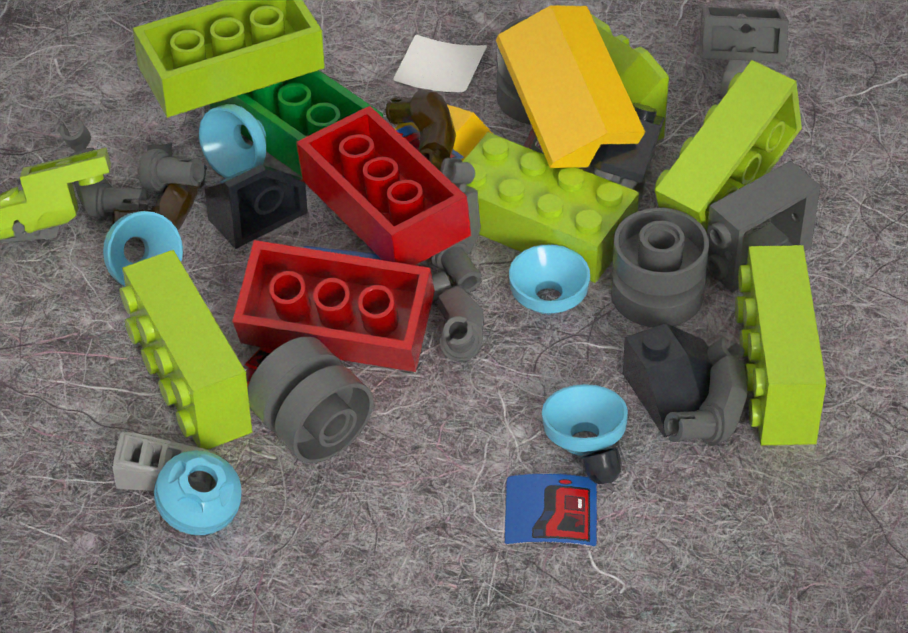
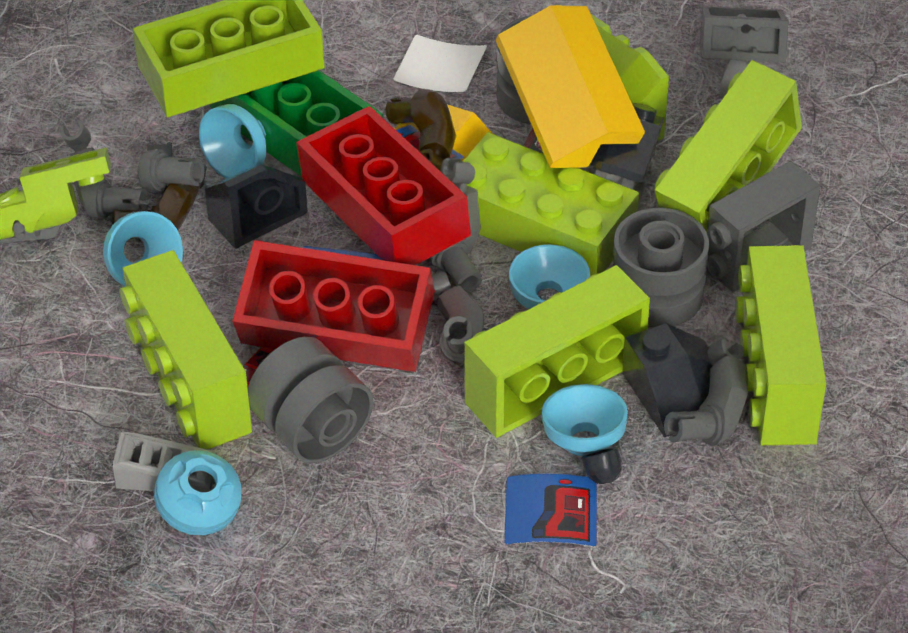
none -> lime brick [464,265,650,438]

